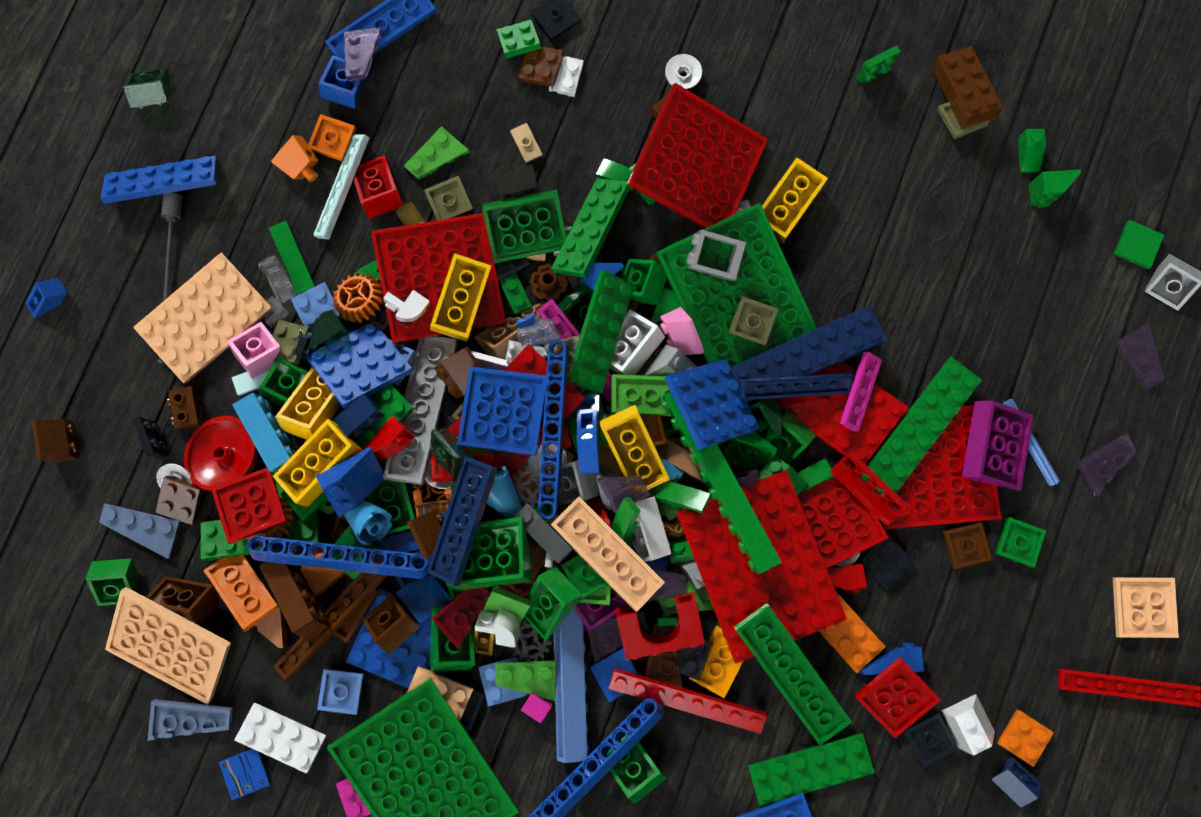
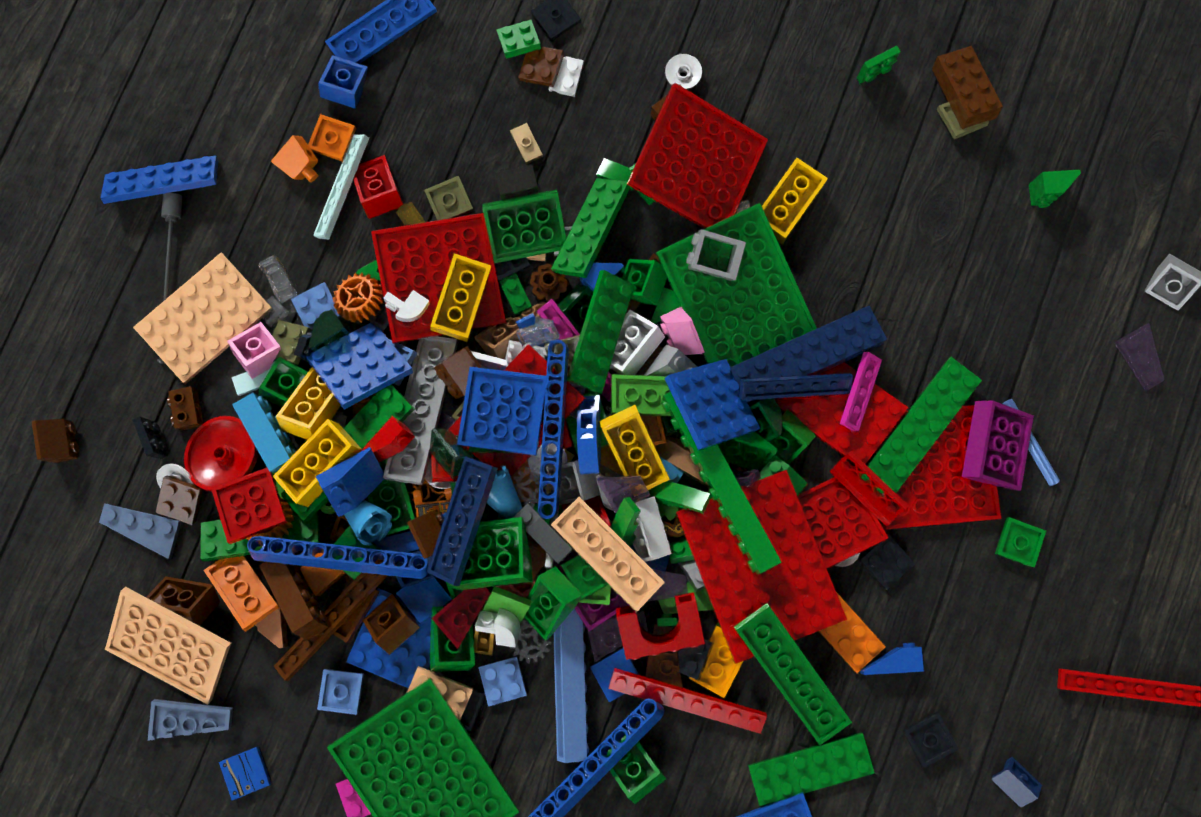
blue slope [26,278,67,318] -> none
green slope [85,558,138,606] -> none
clear green slope [123,68,171,109] -> none
white plate [235,703,326,774] -> none
green tile [269,221,315,295] -> none
dark blue brick [334,393,385,441] -> none
clear purple wing [344,28,383,81] -> none
bright green wing [404,126,469,180] -> none
bright green wing [495,660,556,701] -> none
dark pink panel [521,693,553,723] -> none
olive plate [729,296,778,346] -> none
green slope [798,459,834,493] -> none
red slope [827,564,867,593] -> none
red plate [855,657,941,738] -> none
white slope [940,694,995,755] -> none
reddish brown plate [943,522,993,570] -> none
orange plate [997,709,1054,767] -> none
green slope [1018,129,1046,173] -> none
clear purple wing [1076,434,1136,497] -> none
green tile [1113,220,1164,269] -> none
light nougat plate [1113,578,1179,638] -> none

